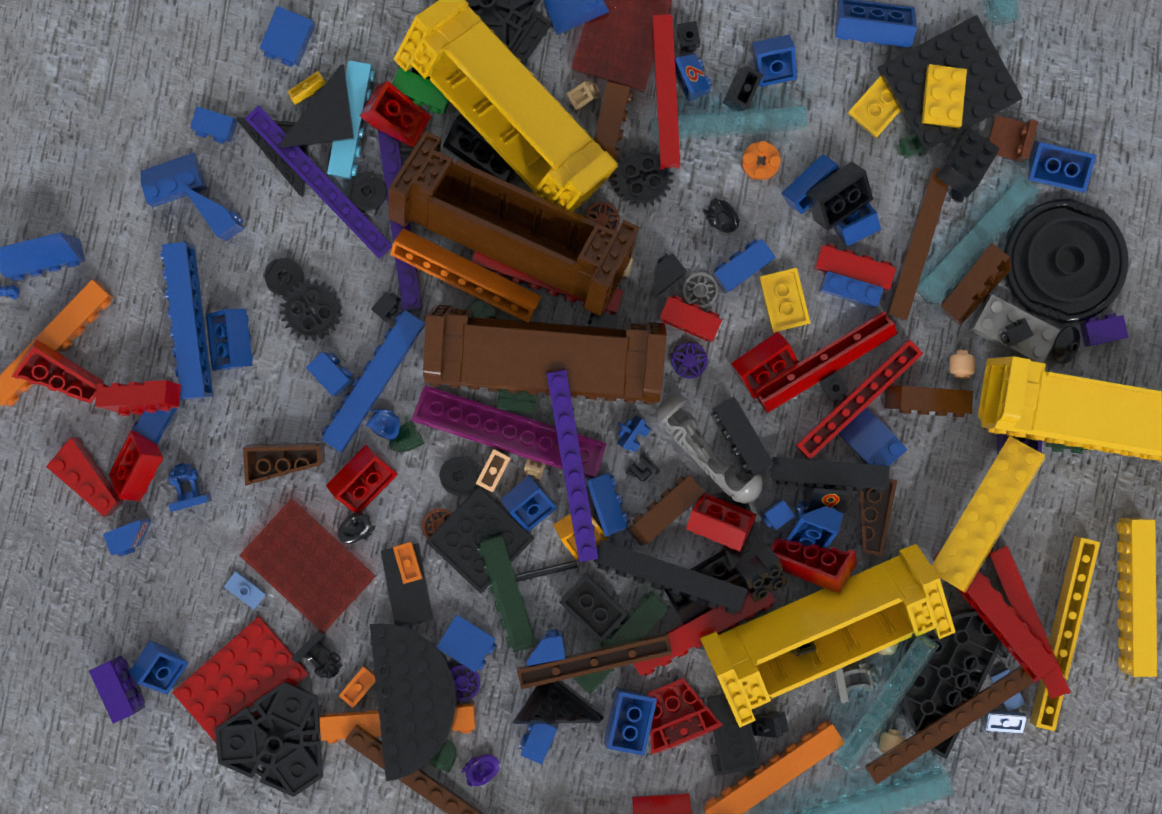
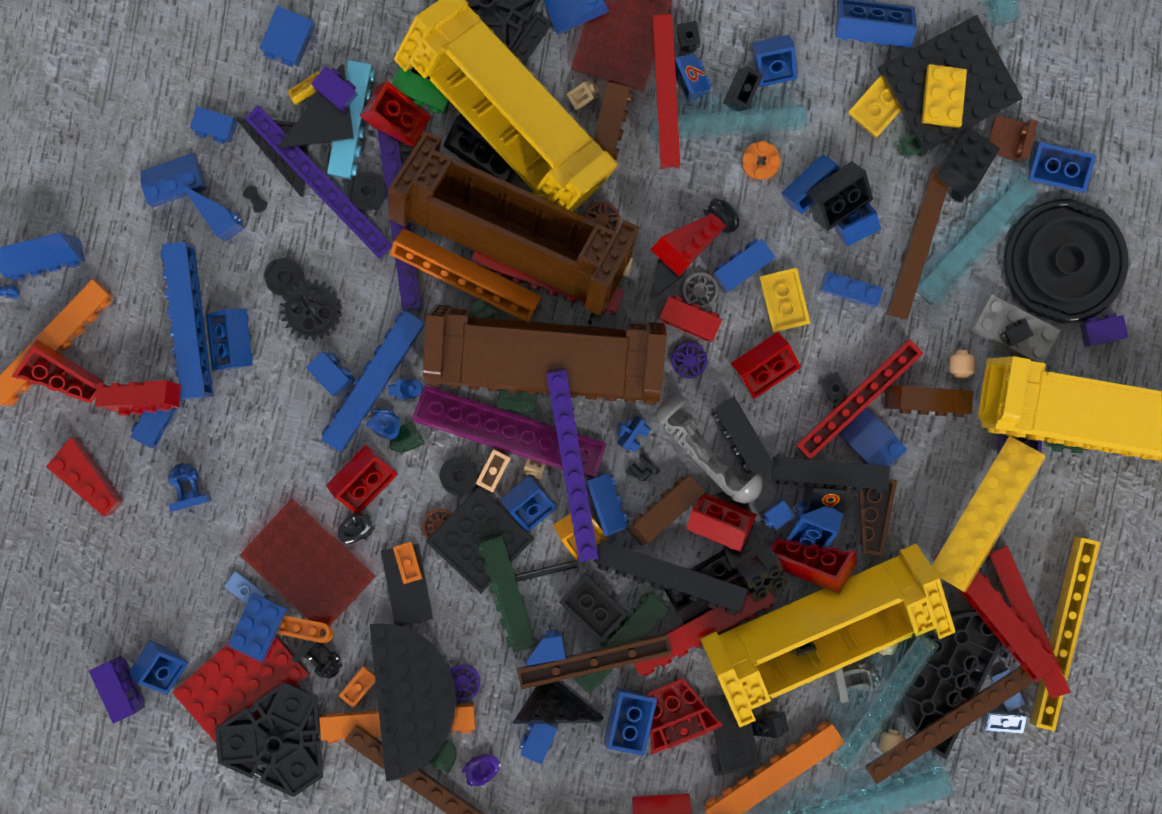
blue slope [103,518,151,557] -> none
red slope [109,430,163,502] -> none
reddish brown wedge [243,443,325,486] -> none
black brick [371,292,401,323] -> none
blue brick [436,615,497,672] -> none
black gear [611,145,674,209] -> none
red tile [754,311,898,413] -> none
red brick [813,243,896,291] -> none
reddish brown wedge [941,243,1012,326] -> none
black dish [1053,326,1080,364] -> none
yellow brick [1116,517,1157,677] -> none
none -> blue plate [228,593,288,662]
none -> black piece [243,186,268,213]
none -> orange plate [277,615,333,643]
none -> dark purple brick [311,66,358,112]
none -> blue hips [388,379,423,399]
none -> red wedge [650,213,726,276]

